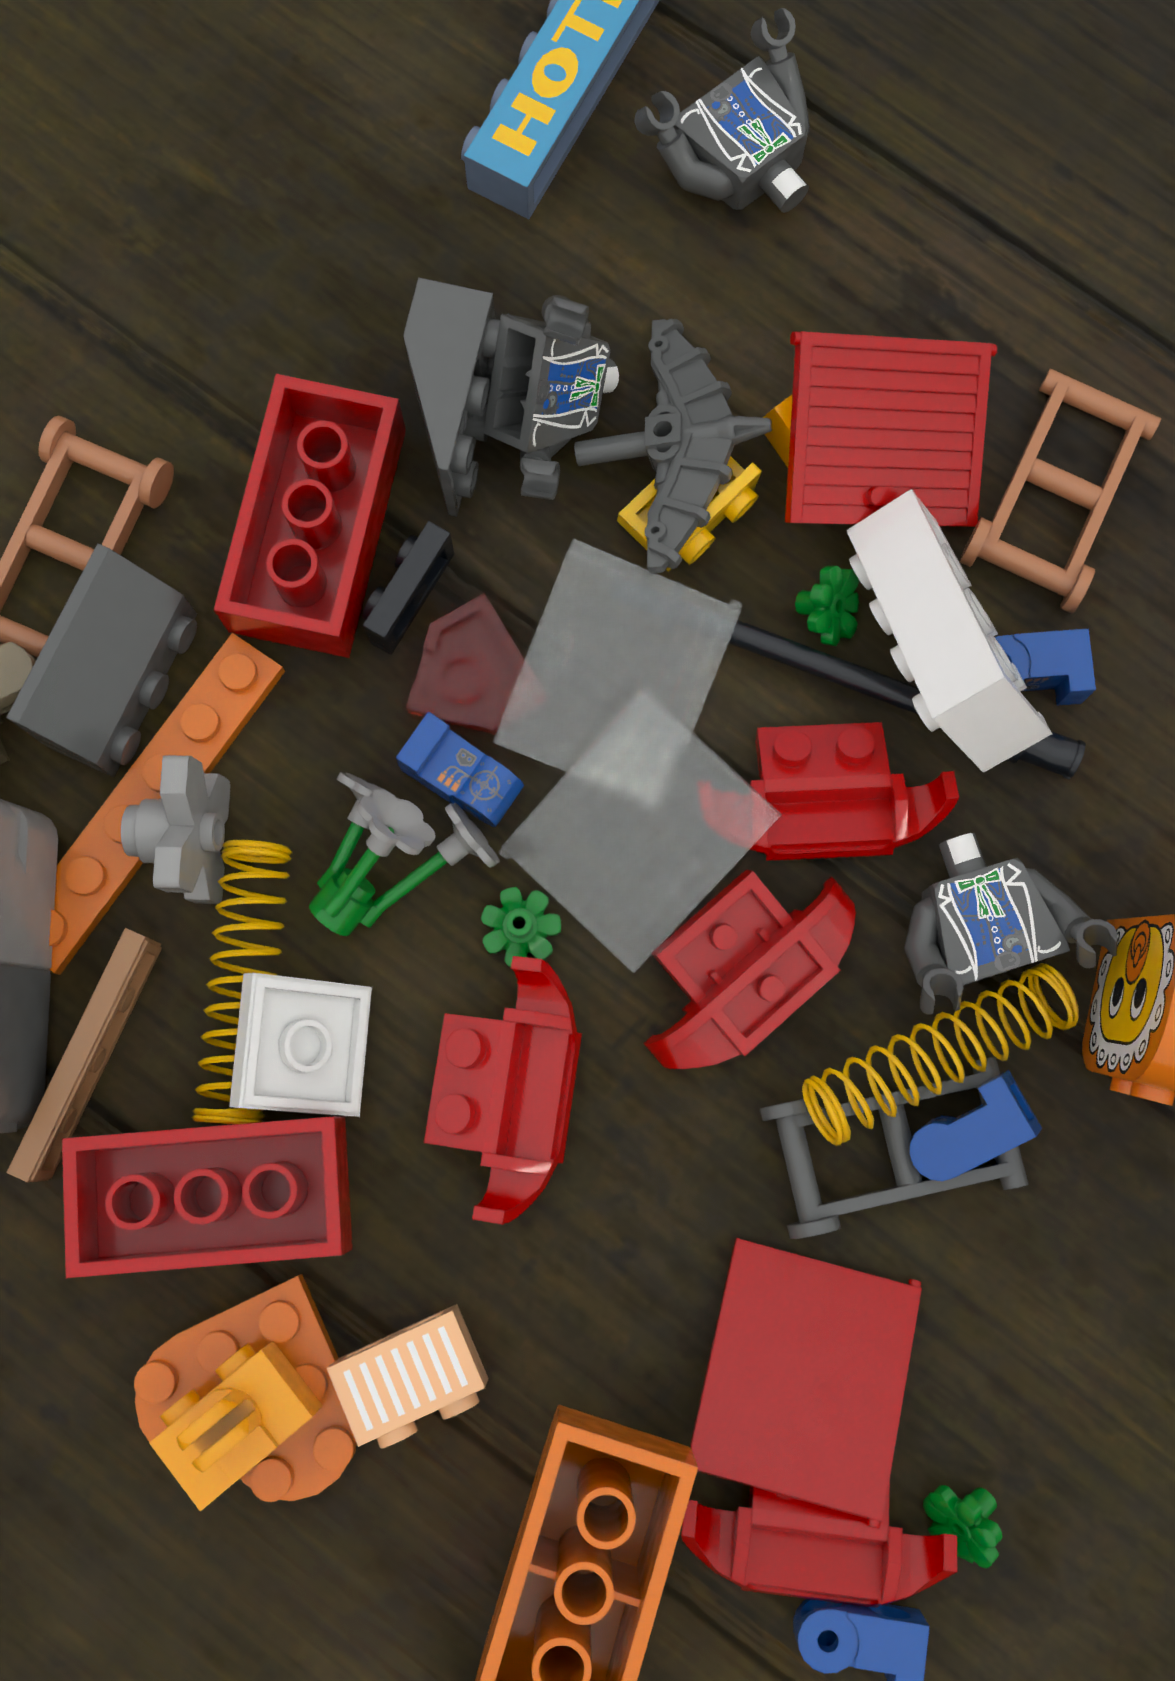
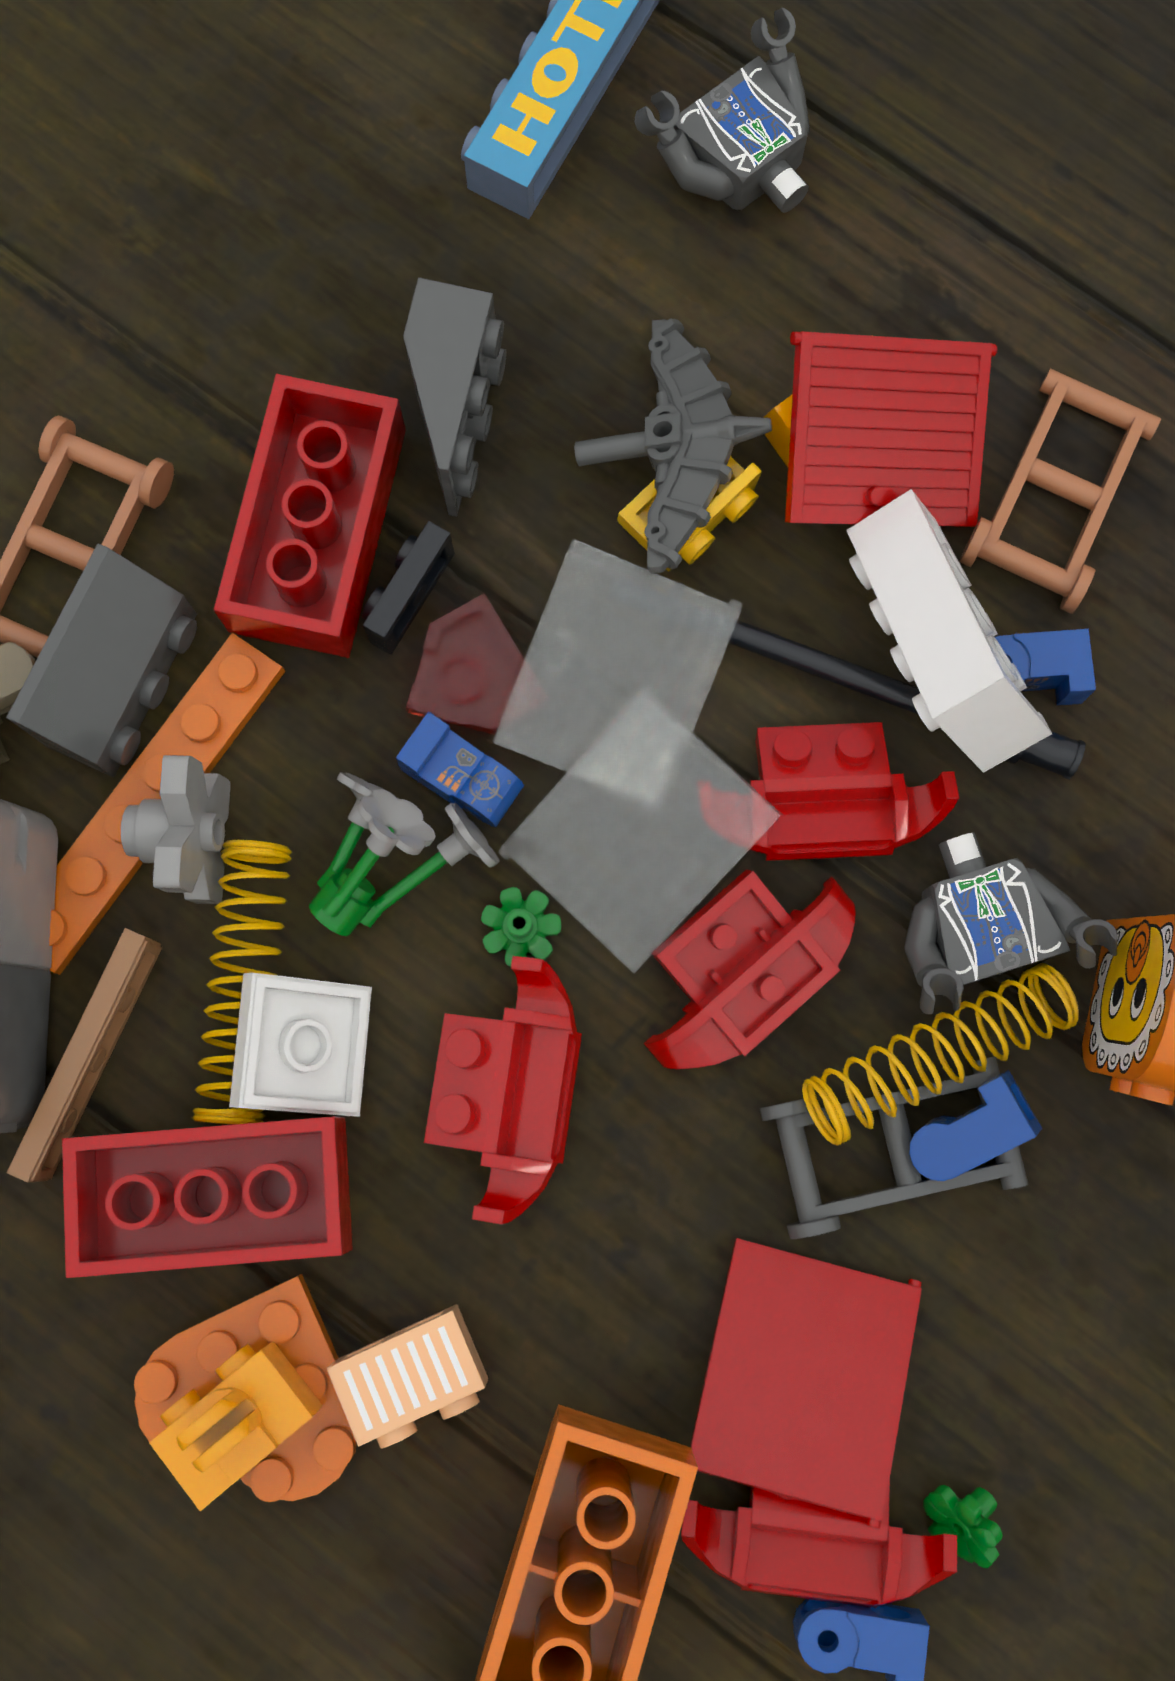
dark grey torso [483,295,619,500] -> none
green plant [795,566,859,646] -> none

